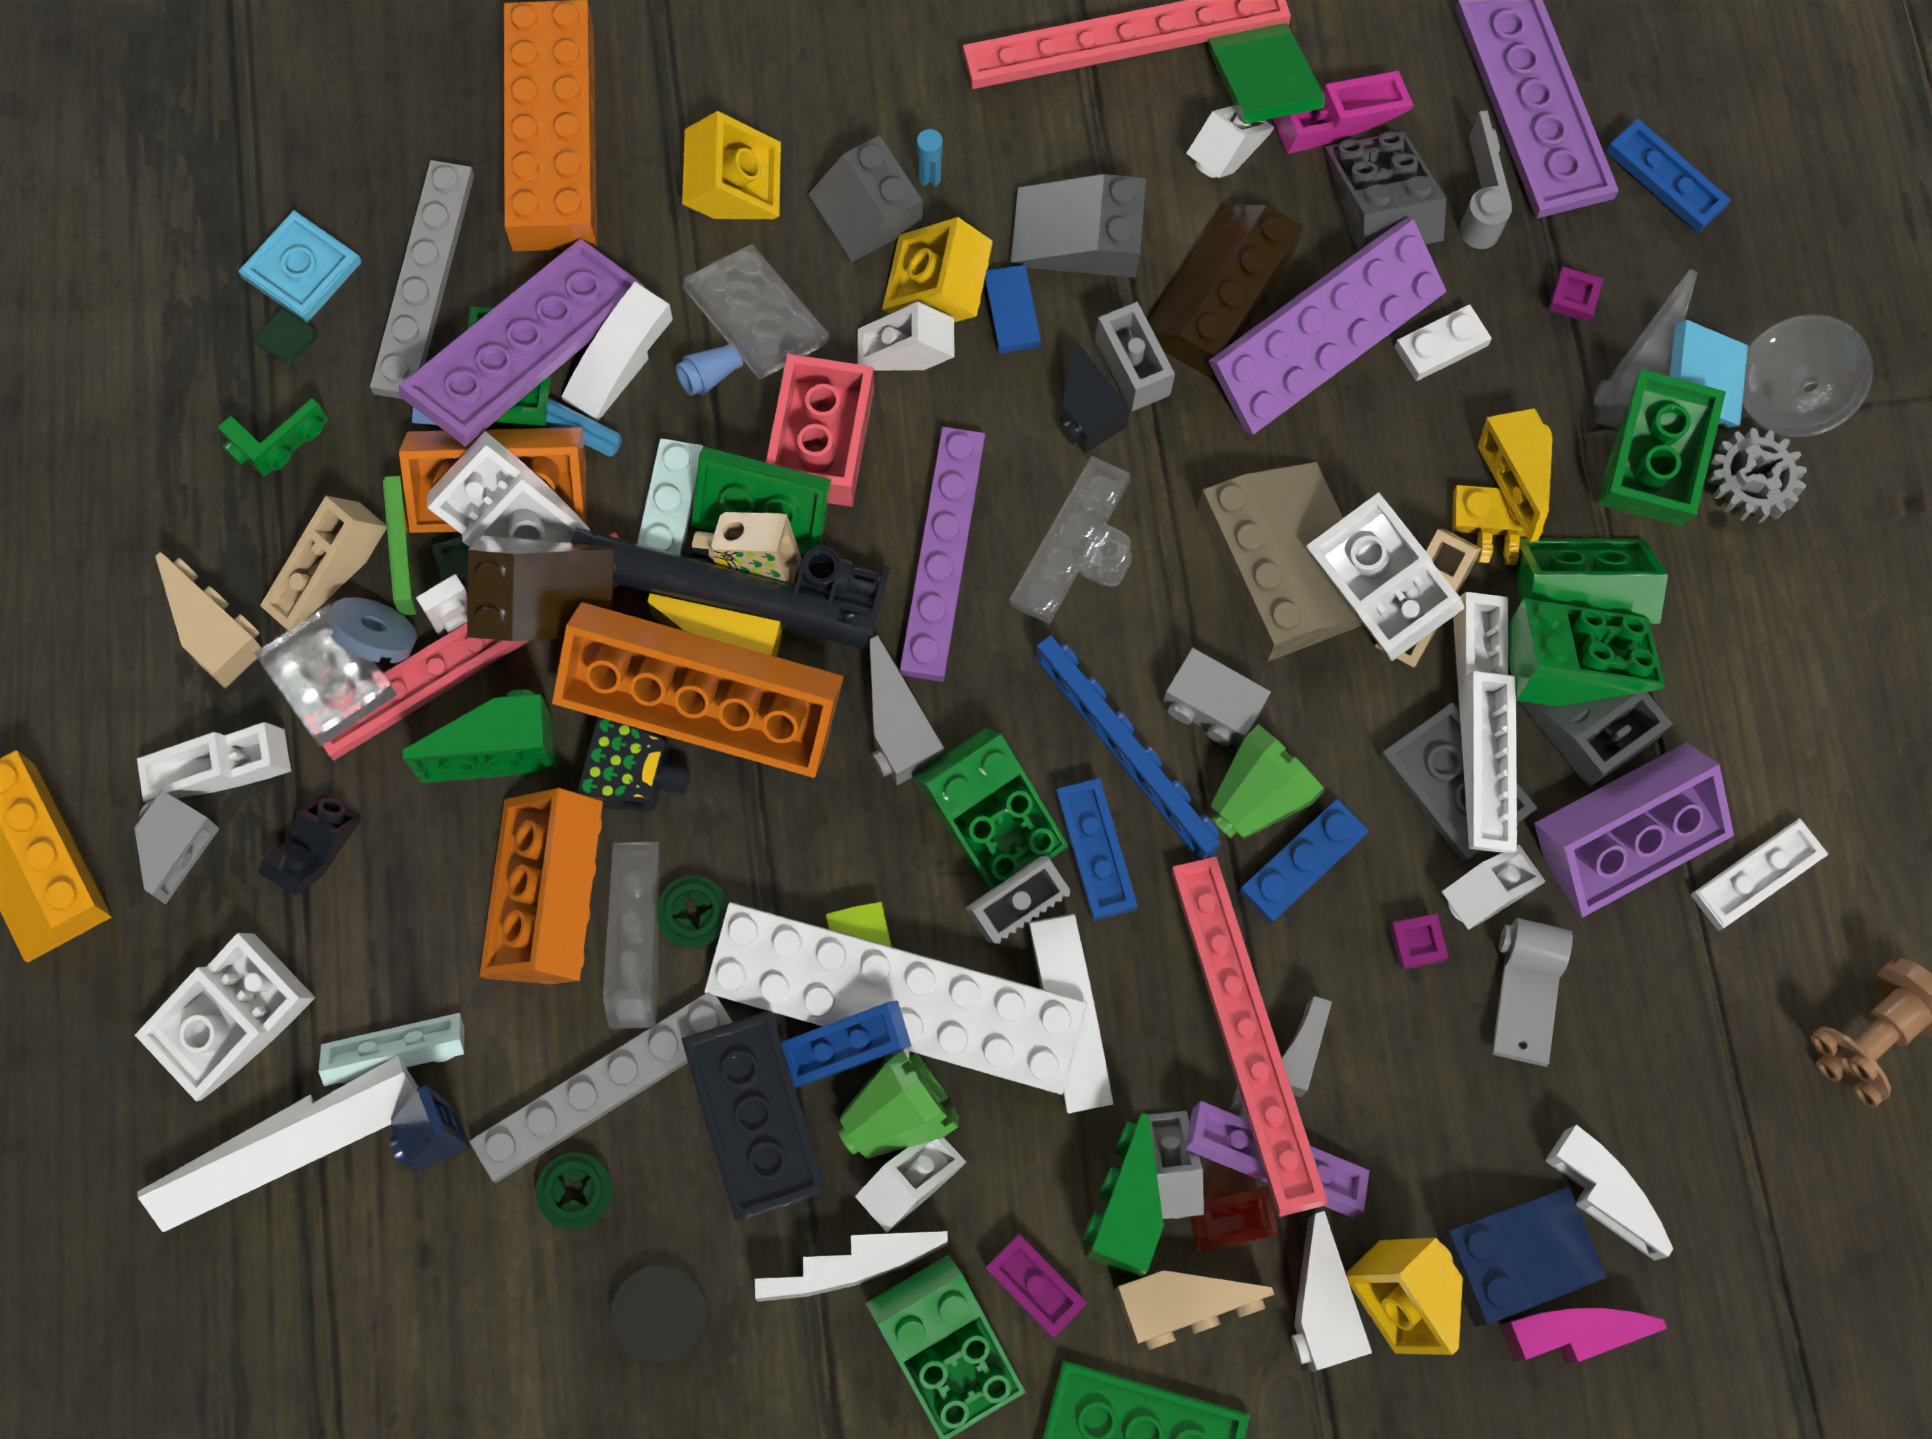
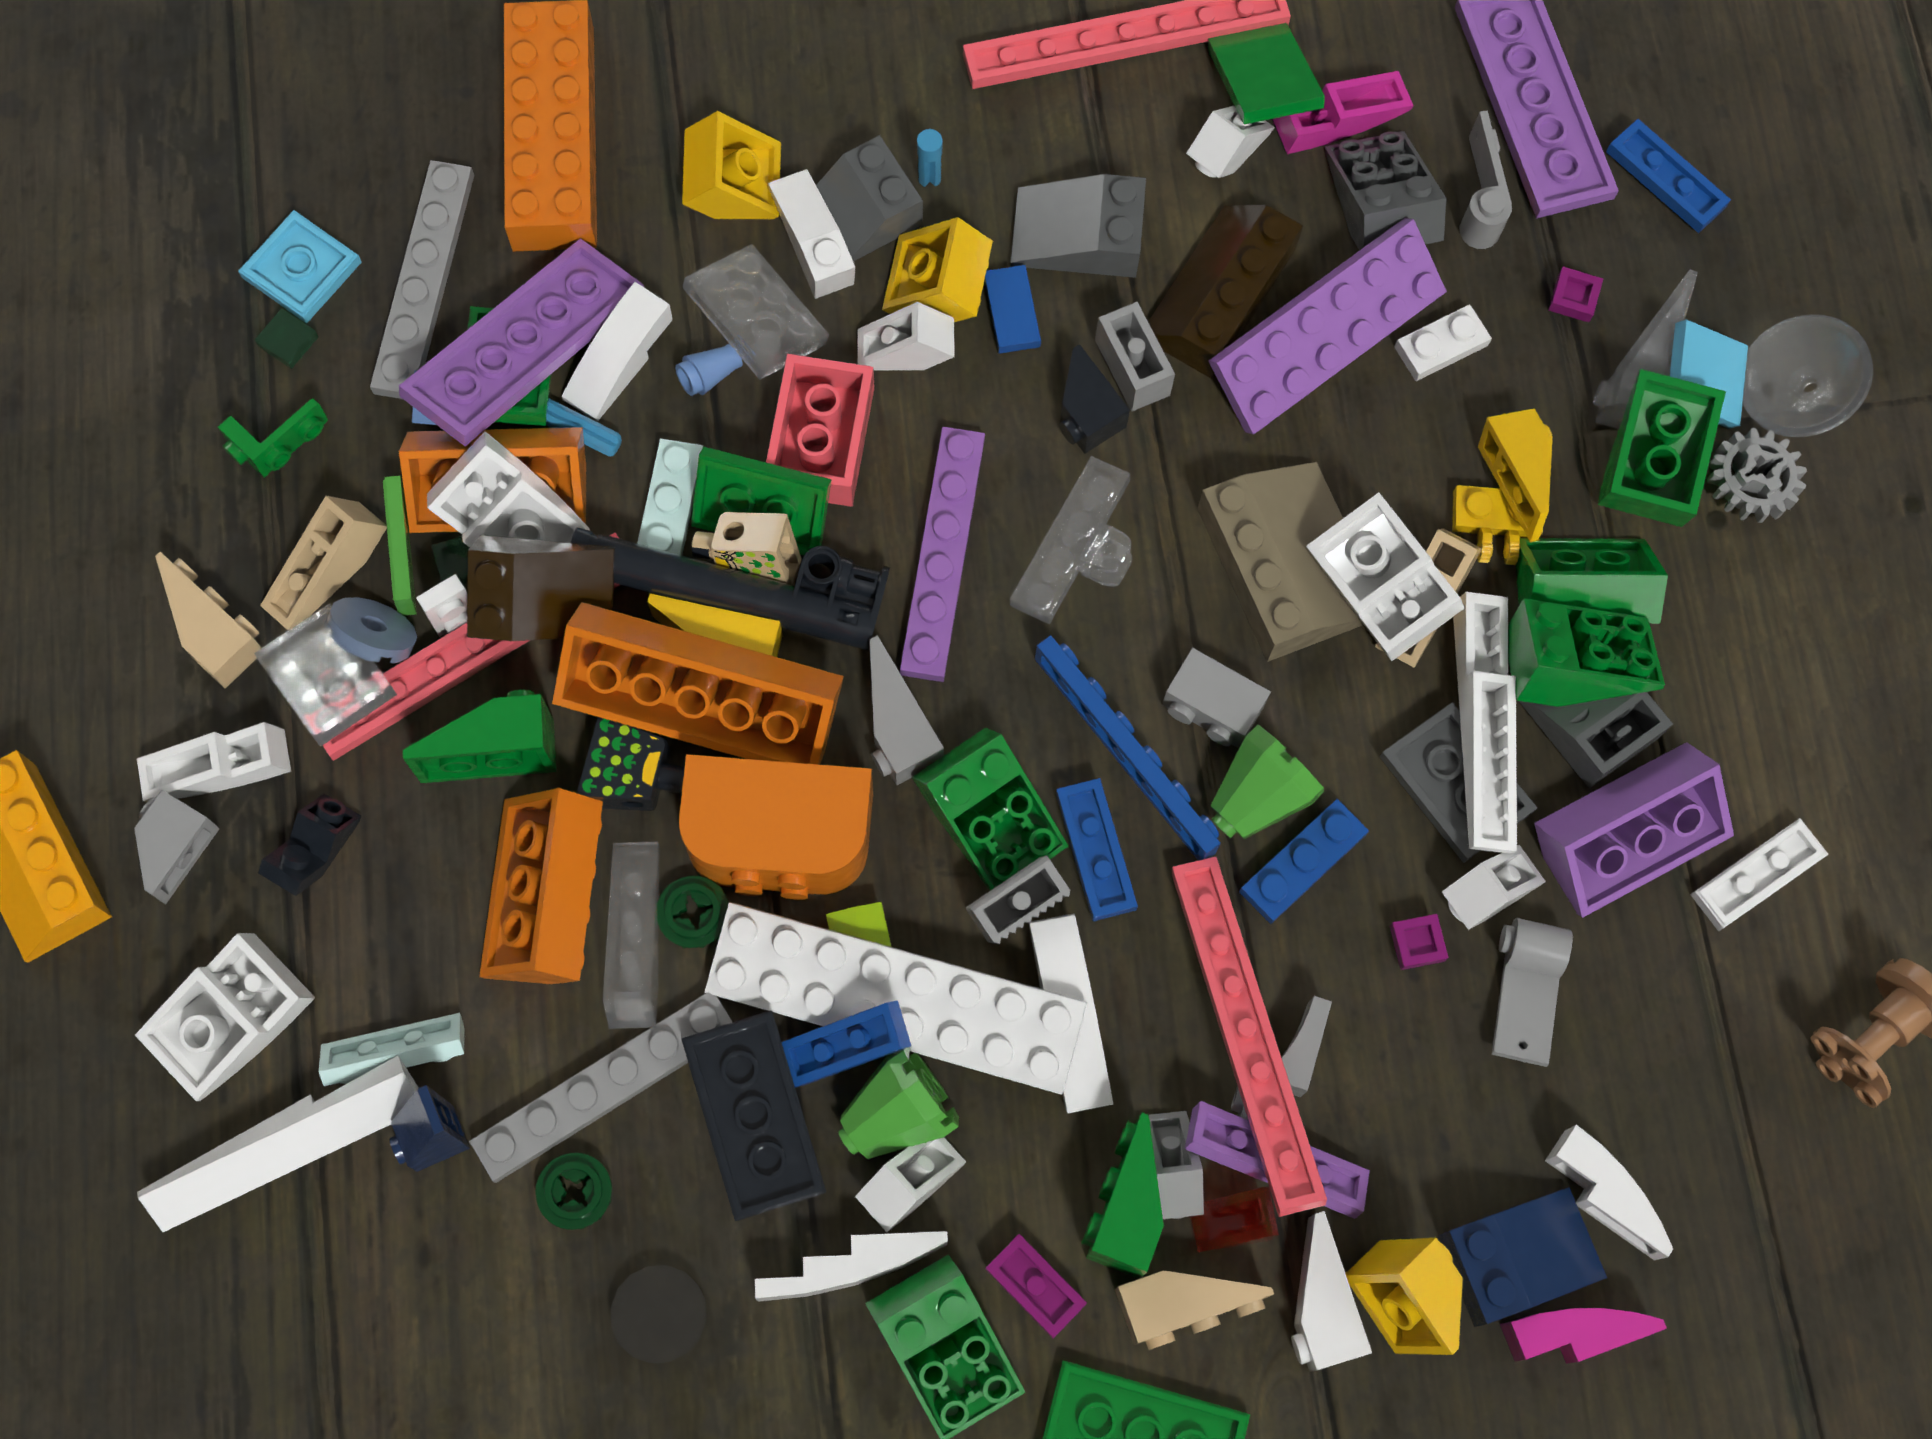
none -> orange brick [679,754,873,900]
none -> white slope [768,169,855,299]

